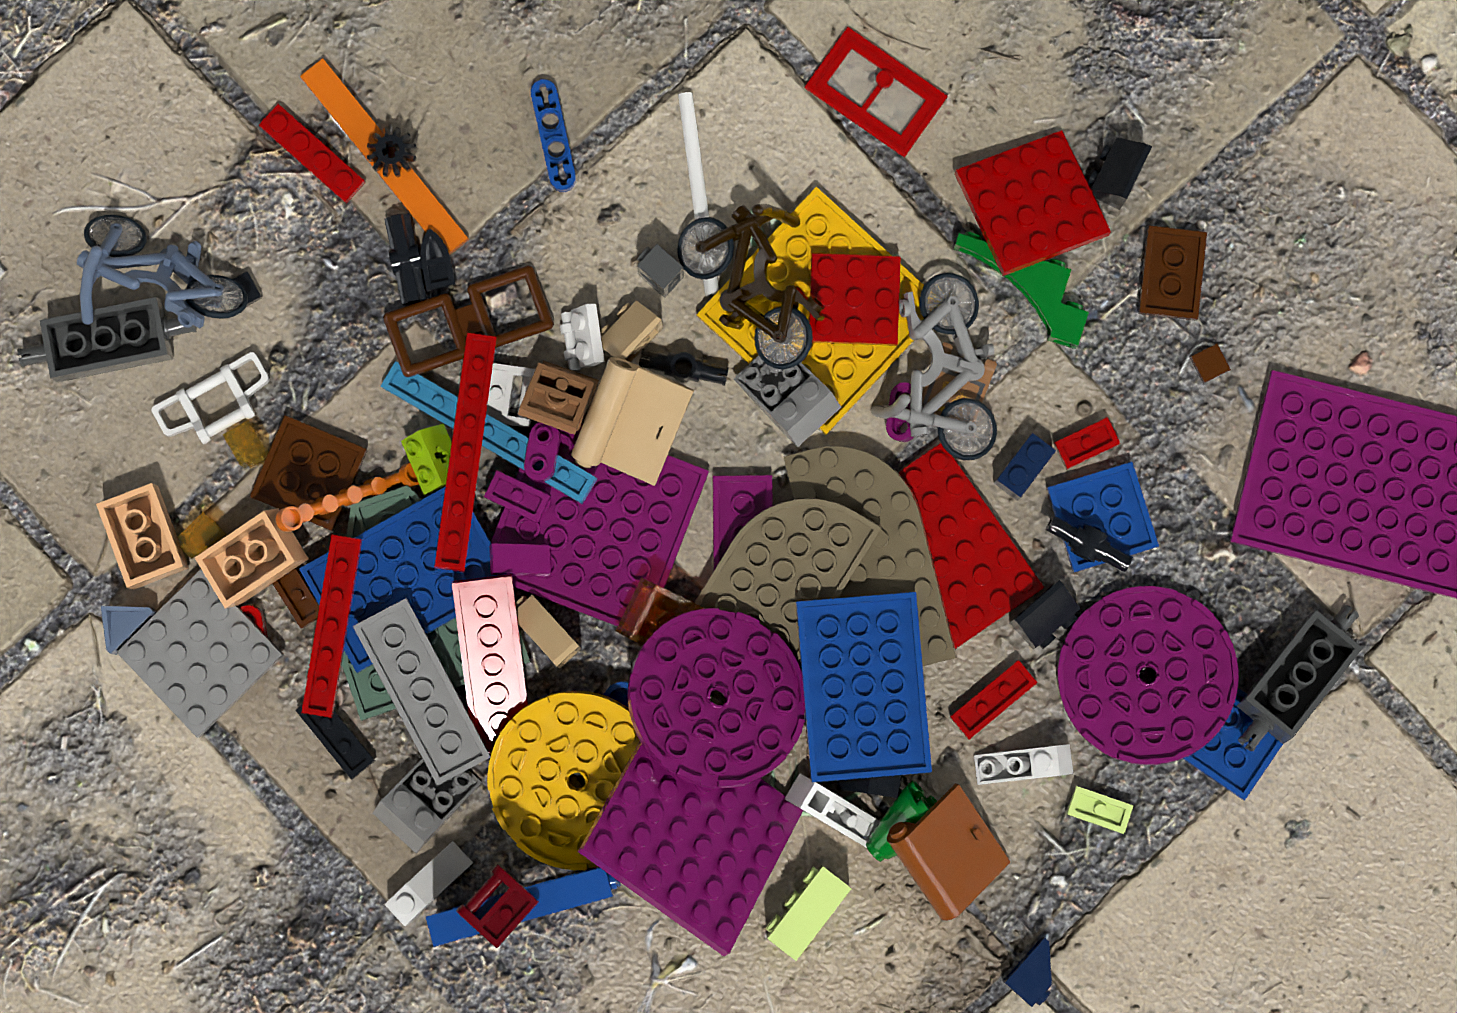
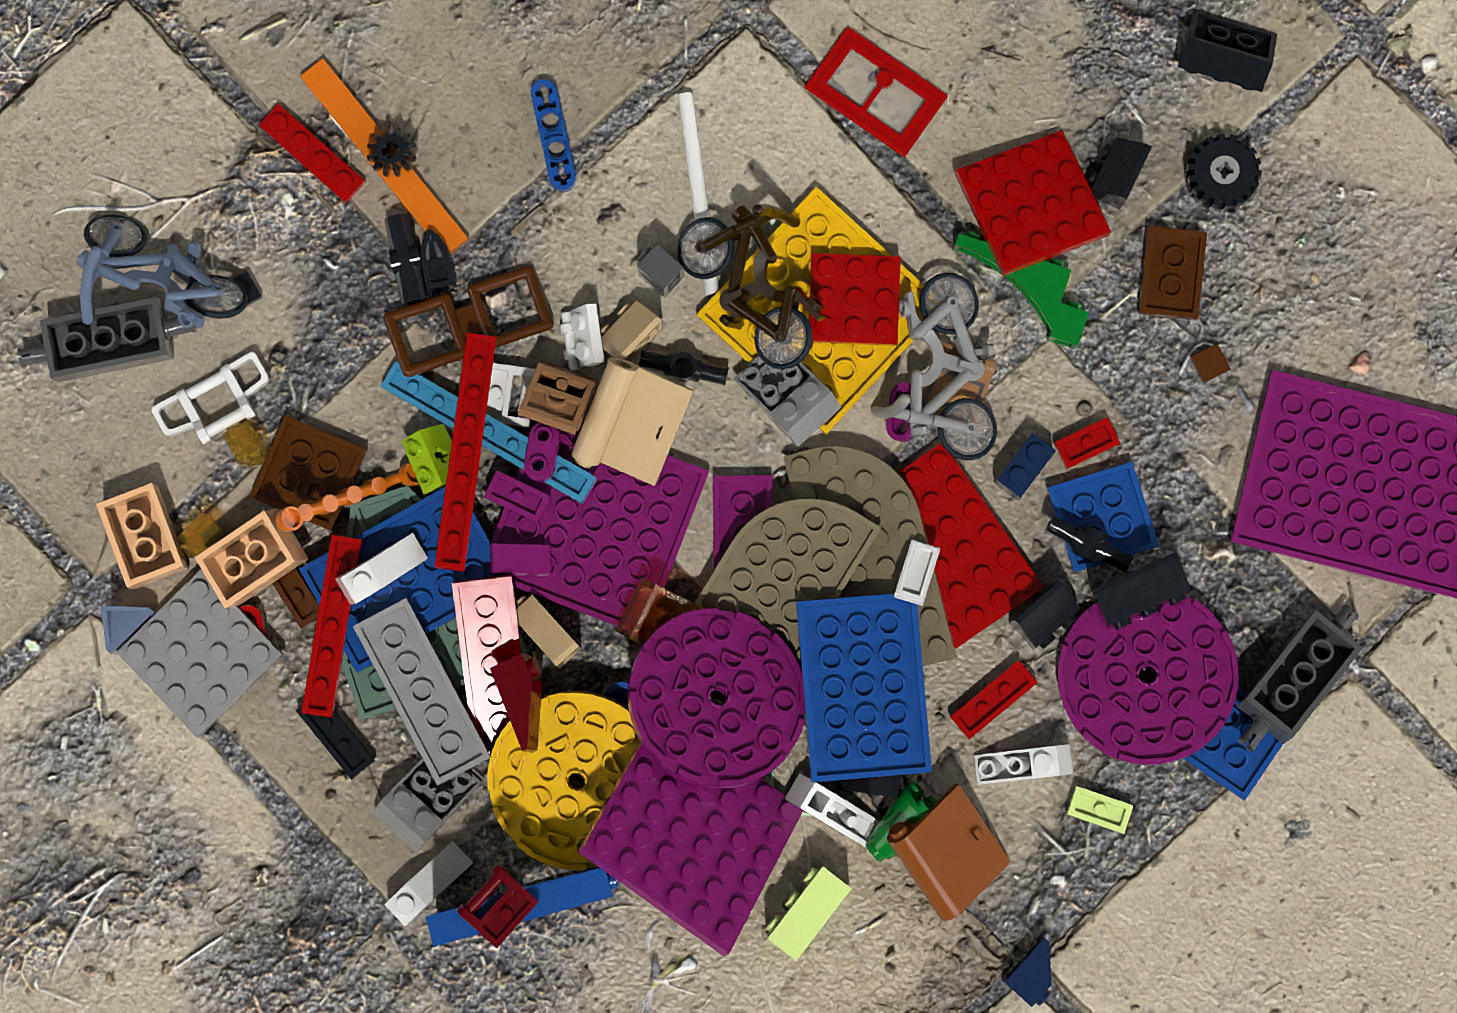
none -> white slope [335,533,428,605]
none -> dark red slope [490,653,542,753]
none -> white tile [894,540,940,606]
none -> black slope [1093,552,1191,631]
none -> black slope [1178,9,1277,92]
none -> black wheel [1184,134,1262,212]

